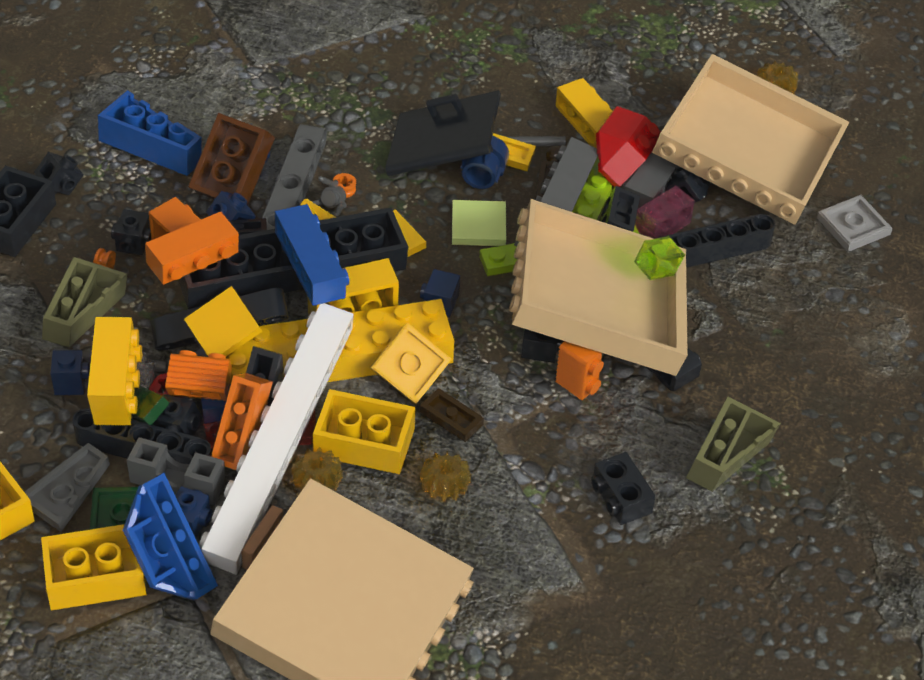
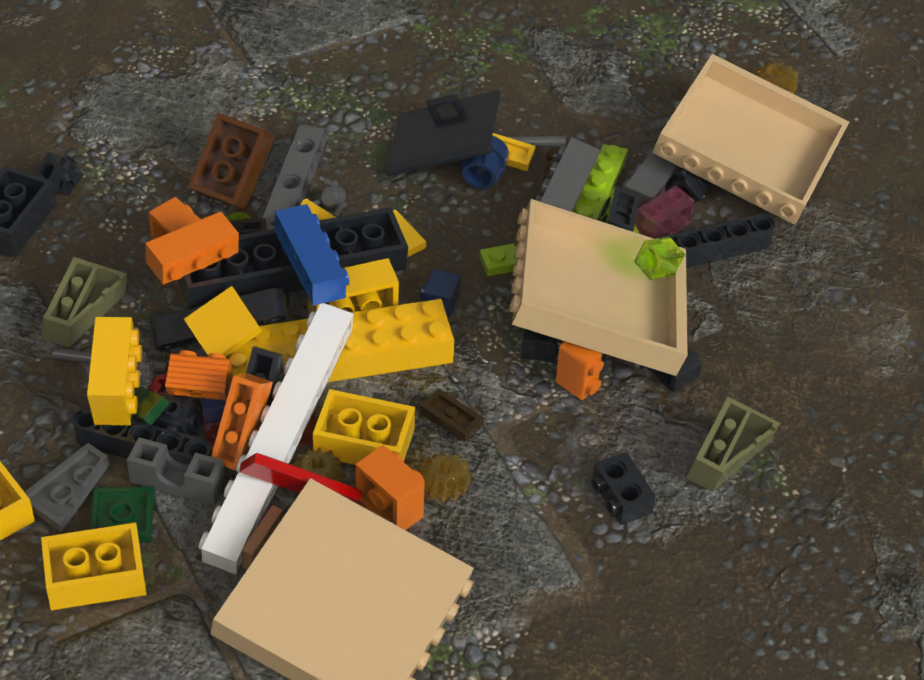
dark blue brick [50,350,90,395] -> none
orange bush [93,248,116,269] -> none
blue wedge [98,90,202,176] -> none
black brick [111,209,152,255] -> none
blue wedge [123,473,218,600] -> none
dark blue brick [175,486,213,538] -> none
dark blue brick [206,191,256,221] -> none
orange bush [333,173,356,198] -> none
yellow tile [370,322,452,404] -> none
yellowish green tile [452,200,506,246] -> none
yellow brick [556,78,612,148] -> none
red wedge [596,106,661,187] -> none
light grey tile [817,195,892,252] -> none
none -> red tile [239,453,362,503]
none -> orange brick [356,445,425,530]

